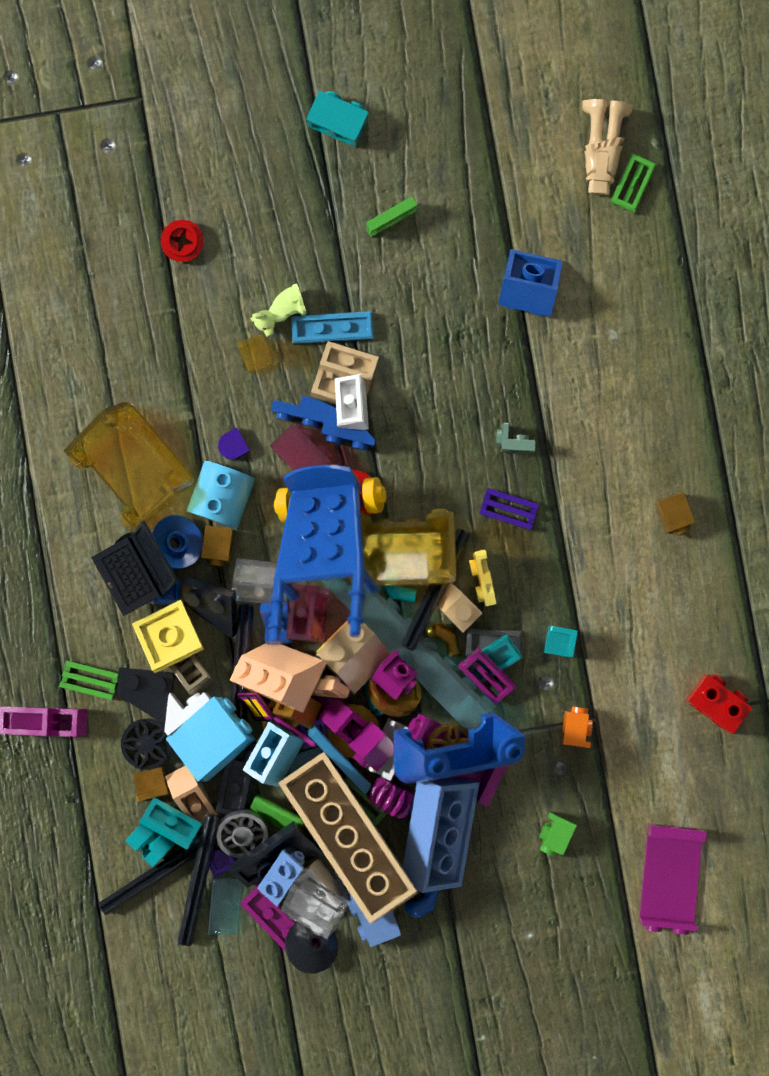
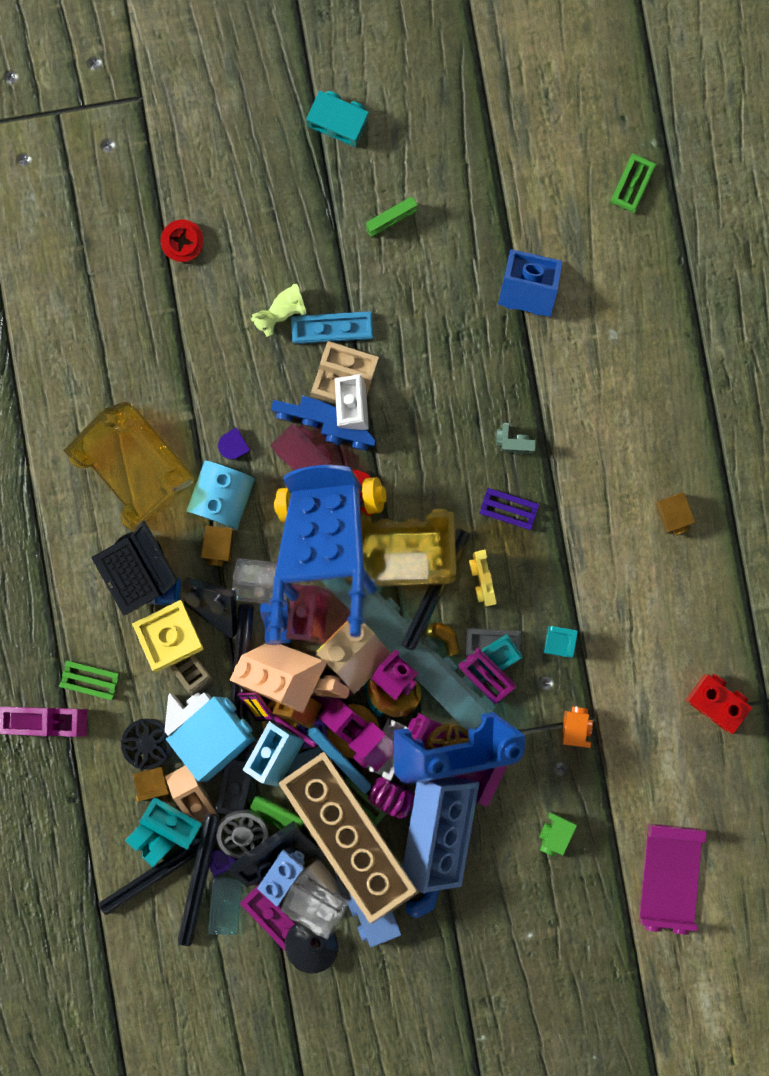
black wing [117,667,174,725] -> none
blue dish [152,515,203,569] -> none
clear yellow panel [237,334,273,373] -> none
teal arm [382,571,417,603] -> none
tan slope [424,581,482,633] -> none
tan piece [582,99,633,195] -> none

